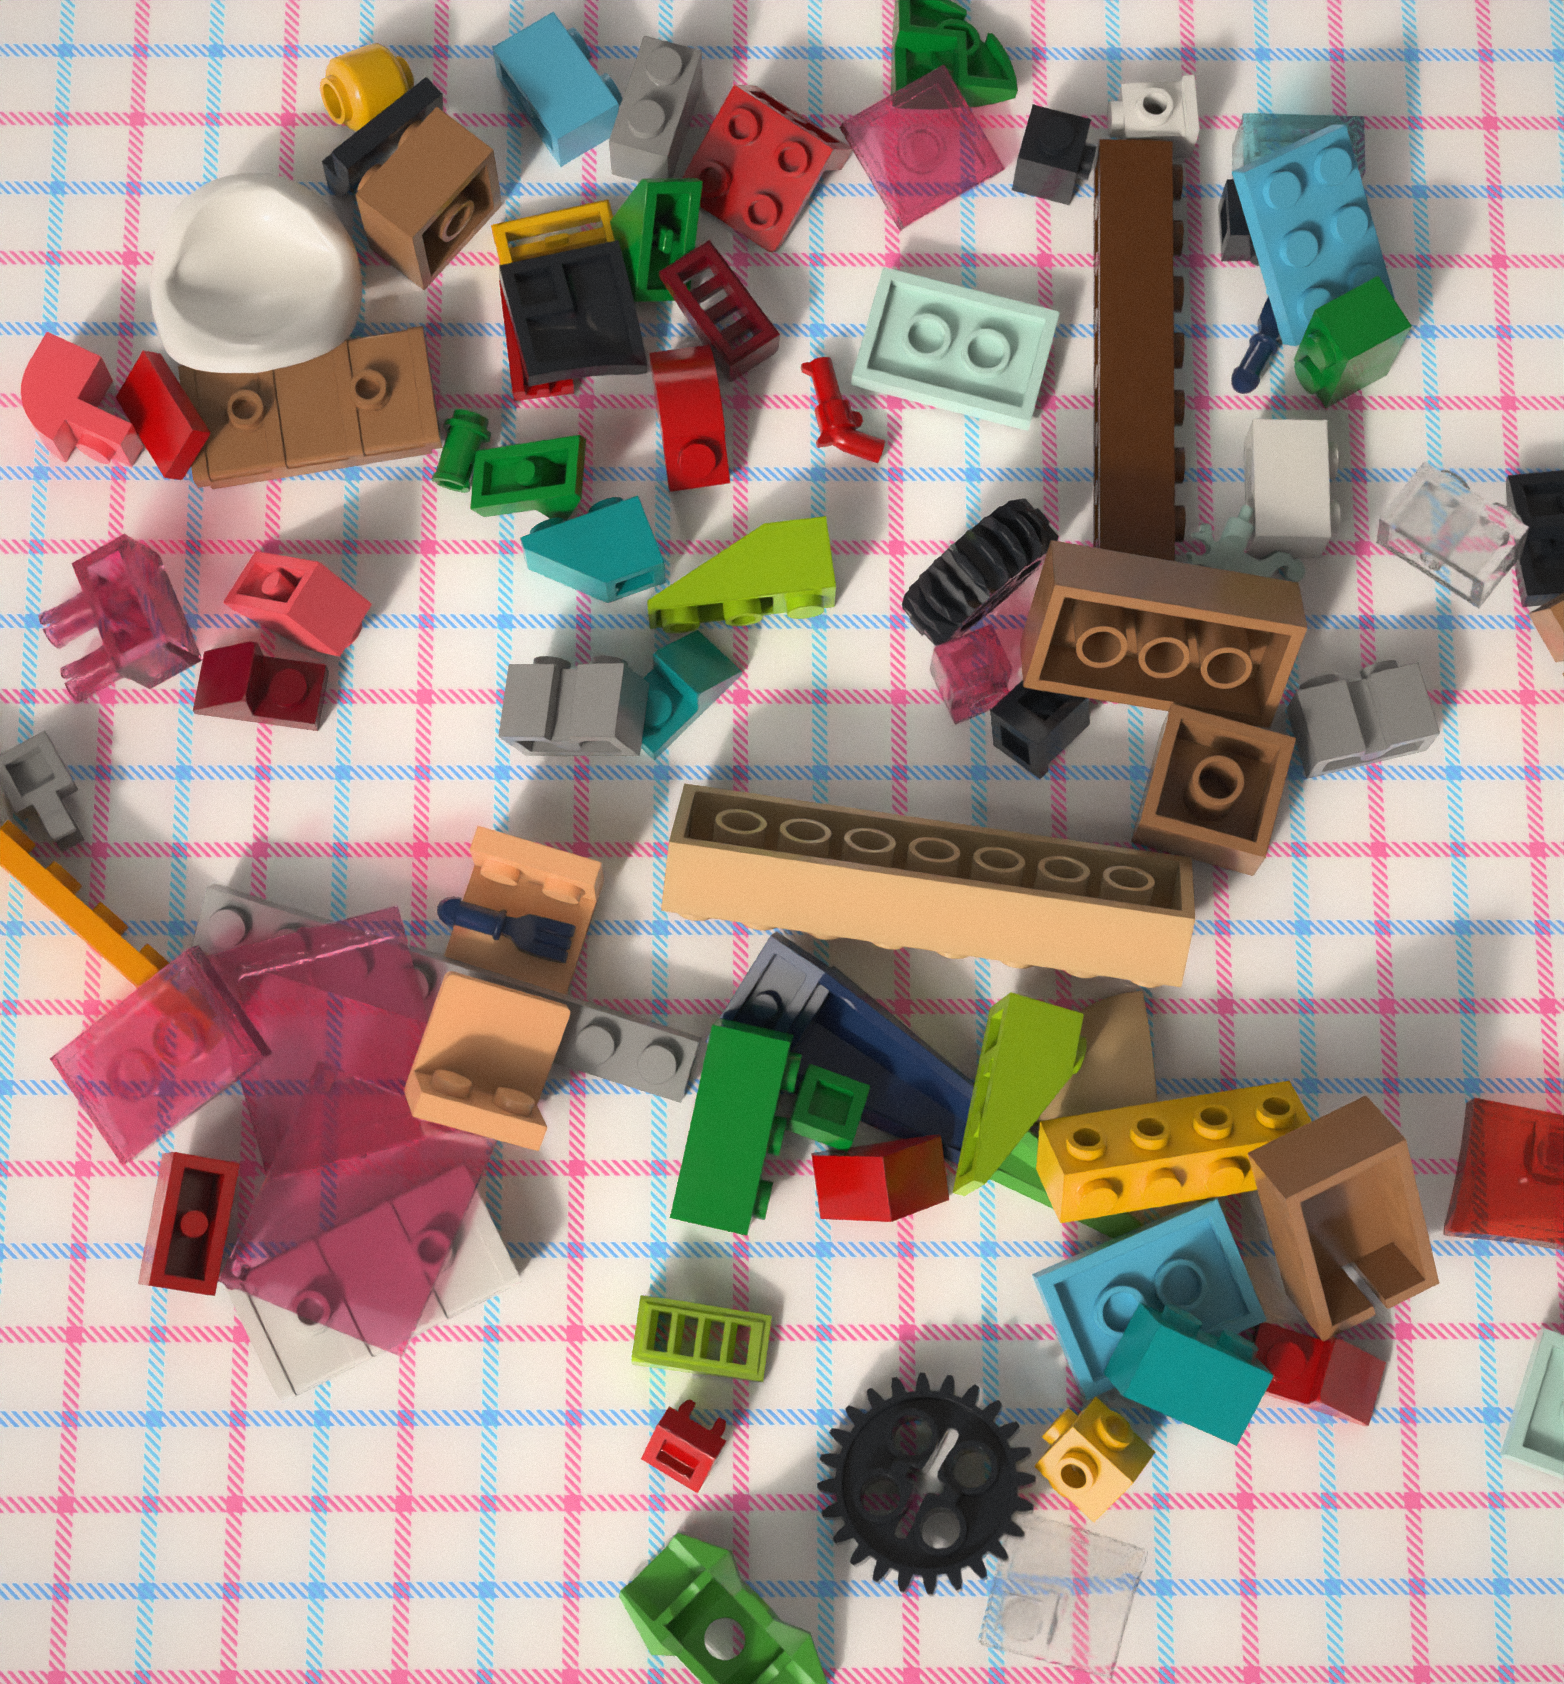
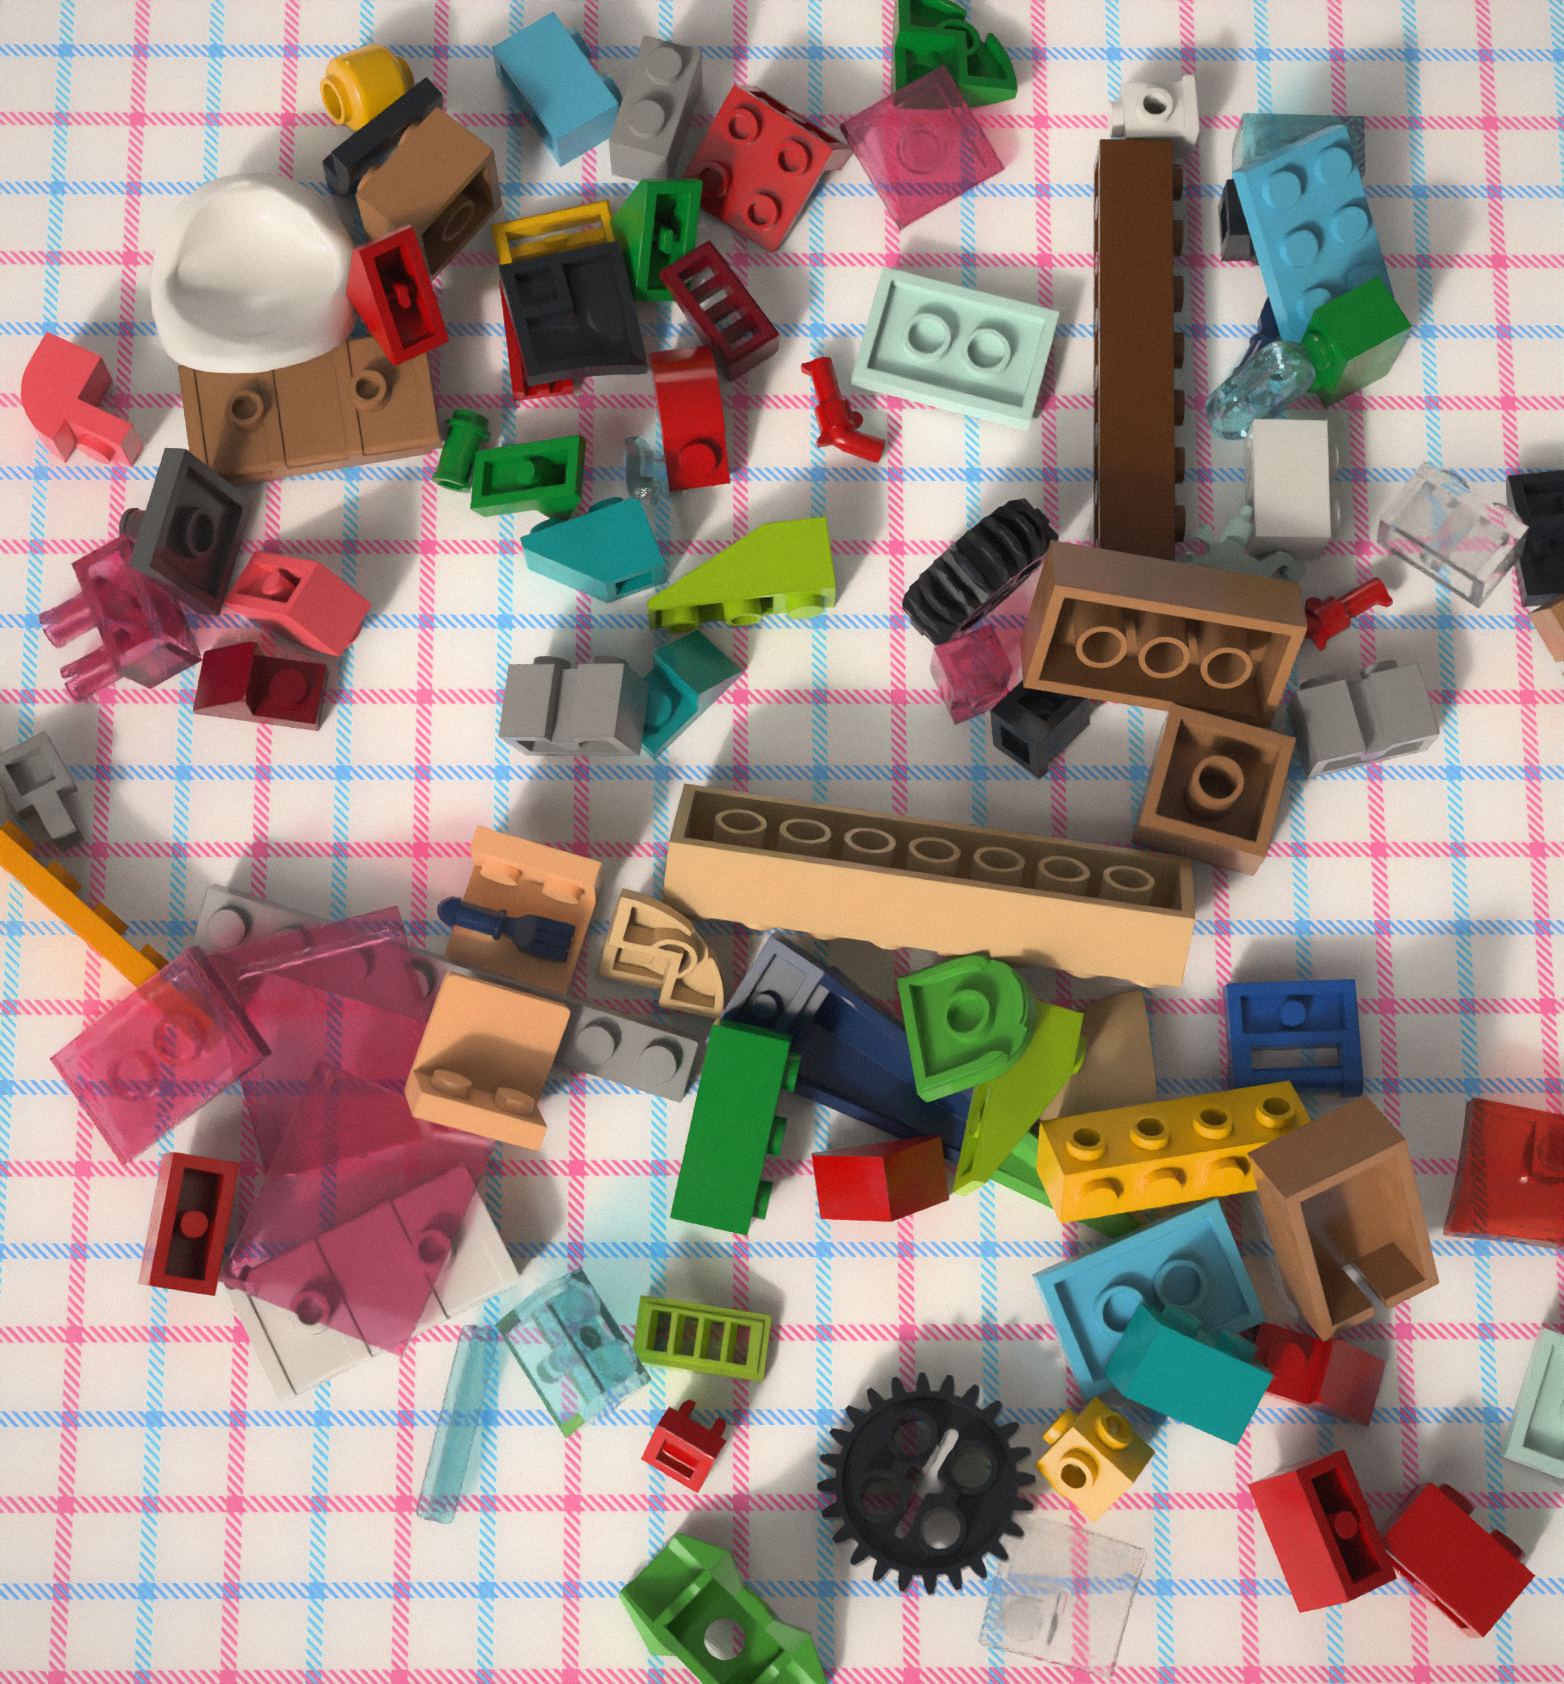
red tile [115,350,210,480] -> none
green tile [786,1063,870,1152] -> none
black brick [1011,104,1097,205] -> none
none -> dark grey tile [119,447,253,616]
none -> red slope [345,224,449,366]
none -> clear light blue axle [415,1325,499,1524]
none -> clear light blue brick [495,1267,652,1438]
none -> tan brick [597,888,725,1019]
none -> clear light blue piece [624,436,665,506]
none -> bright green tile [897,954,1037,1102]
none -> clear light blue plate [1205,341,1315,440]
none -> blue plate [1223,979,1364,1098]
none -> red brick [1247,1449,1398,1613]
none -> red piece [1304,577,1393,652]
none -> red brick [1378,1482,1536,1638]

